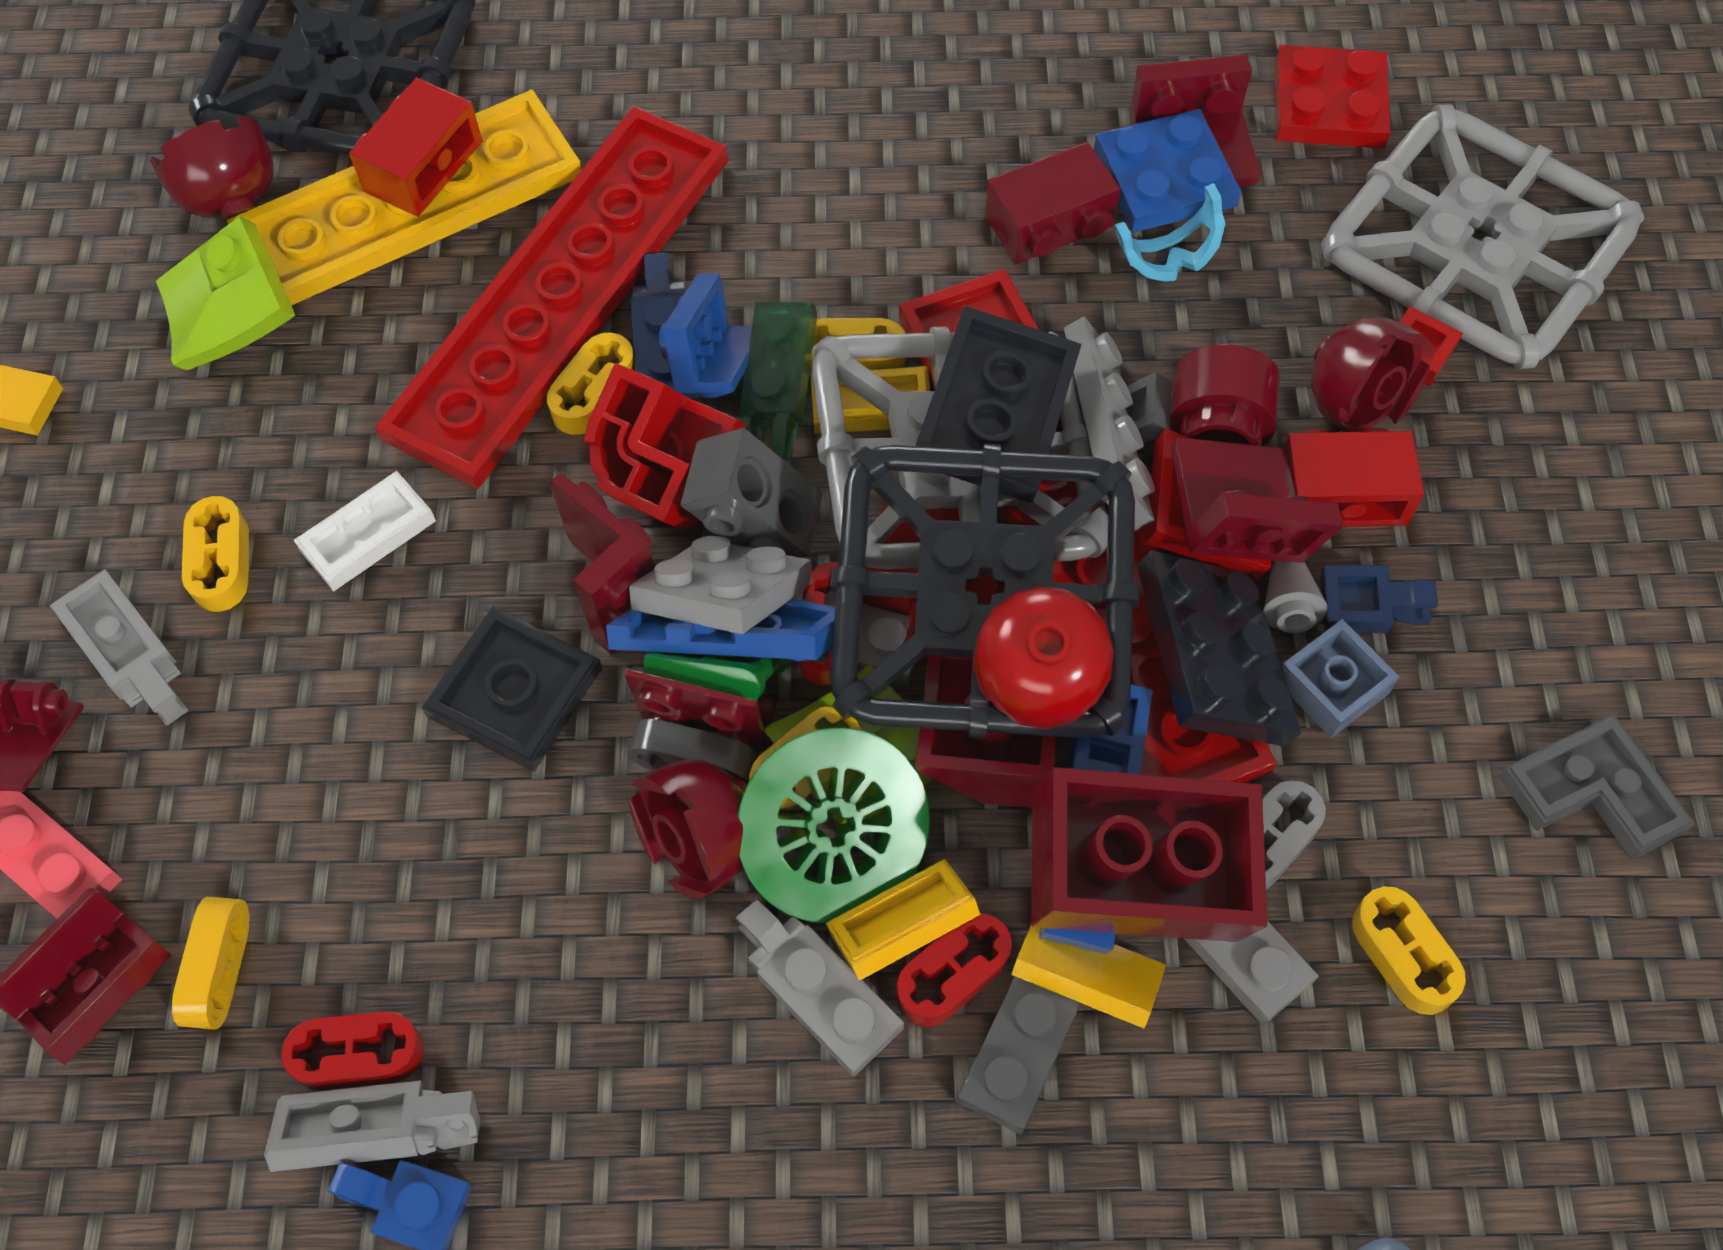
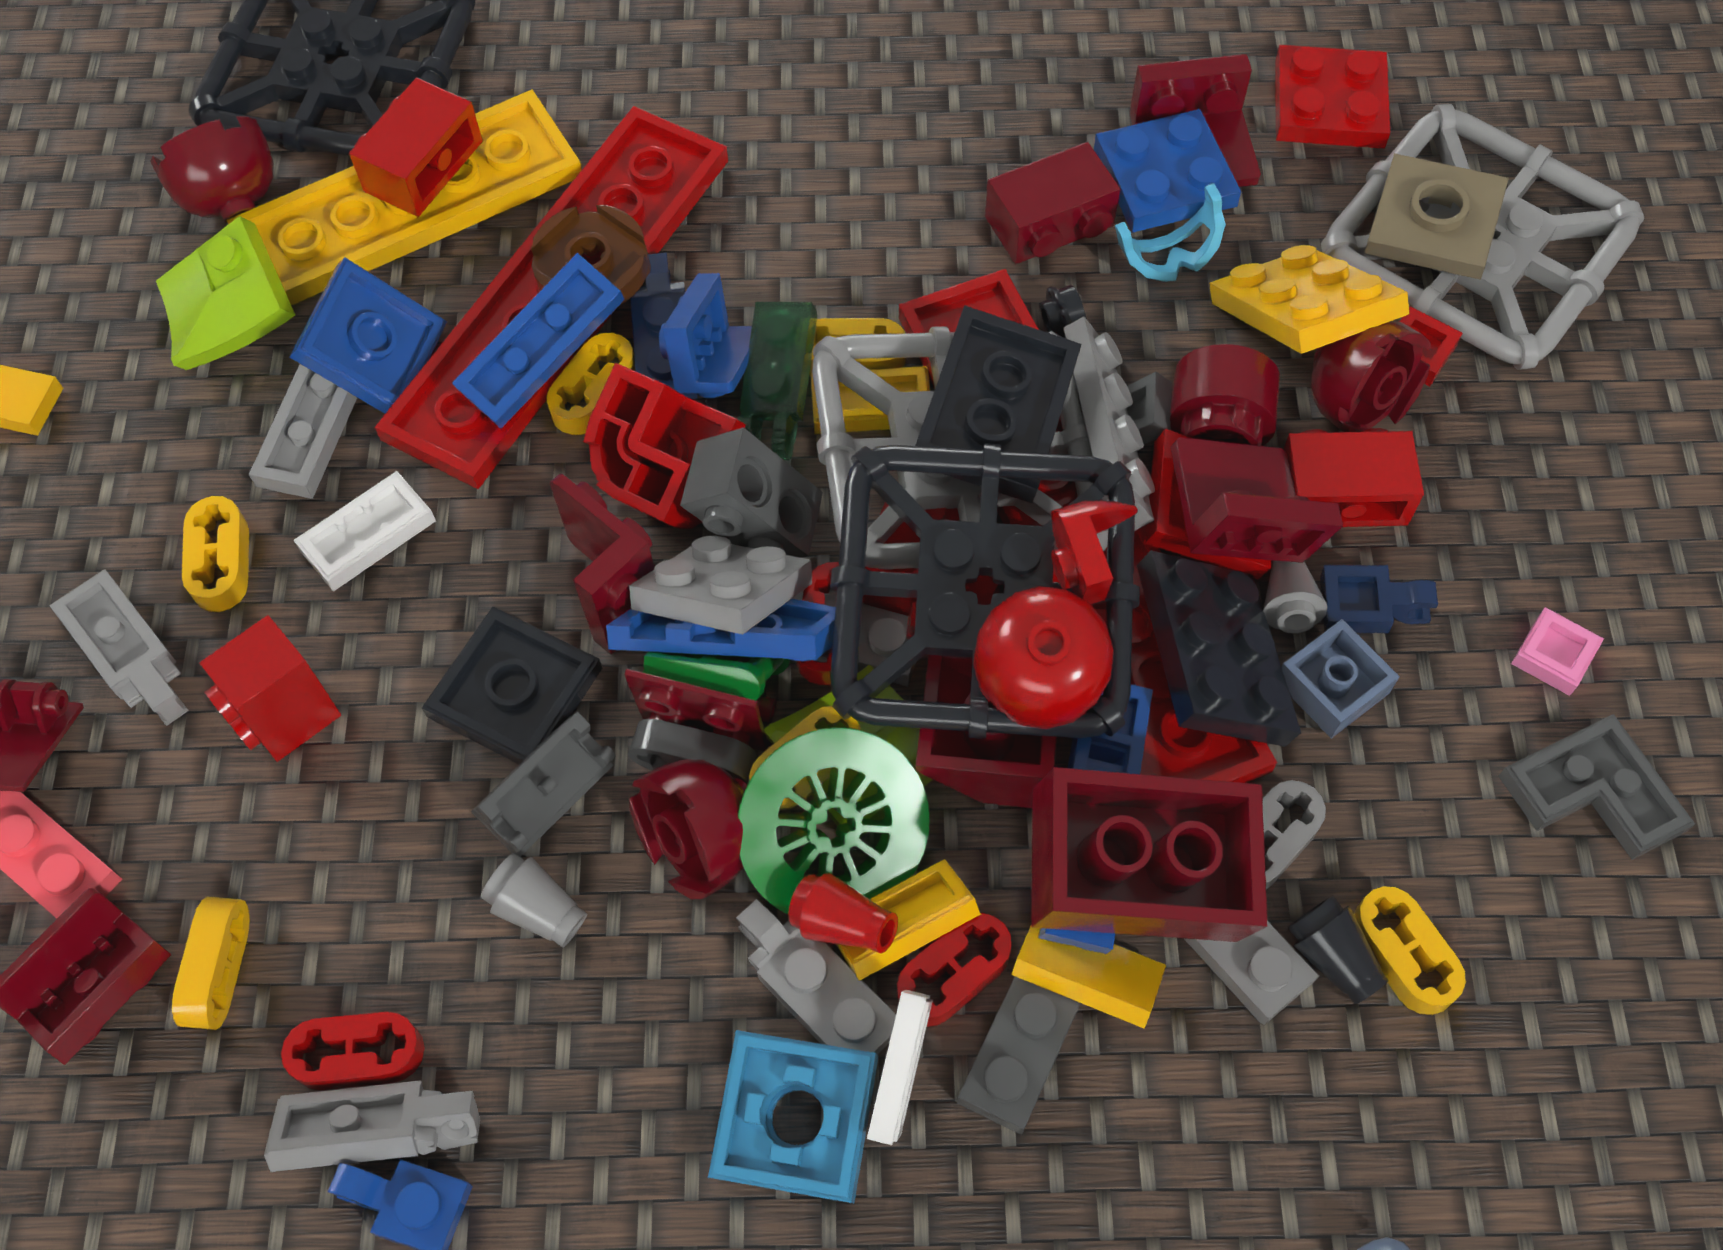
none -> red brick [199,615,342,762]
none -> light grey plate [249,364,357,499]
none -> blue tile [290,257,447,414]
none -> blue plate [452,253,625,429]
none -> dark grey hinge [470,711,616,857]
none -> light grey cone [481,853,587,947]
none -> reddish brown plate [531,205,651,305]
none -> dark azure piece [708,1030,879,1204]
none -> red cone [789,873,898,954]
none -> white tile [867,990,933,1145]
none -> black plate [1039,285,1087,339]
none -> red plate [1051,501,1138,604]
none -> yellow plate [1209,245,1409,354]
none -> black cone [1288,895,1389,1004]
none -> dark tan piece [1364,153,1509,280]
none -> bright pink tile [1511,607,1604,696]

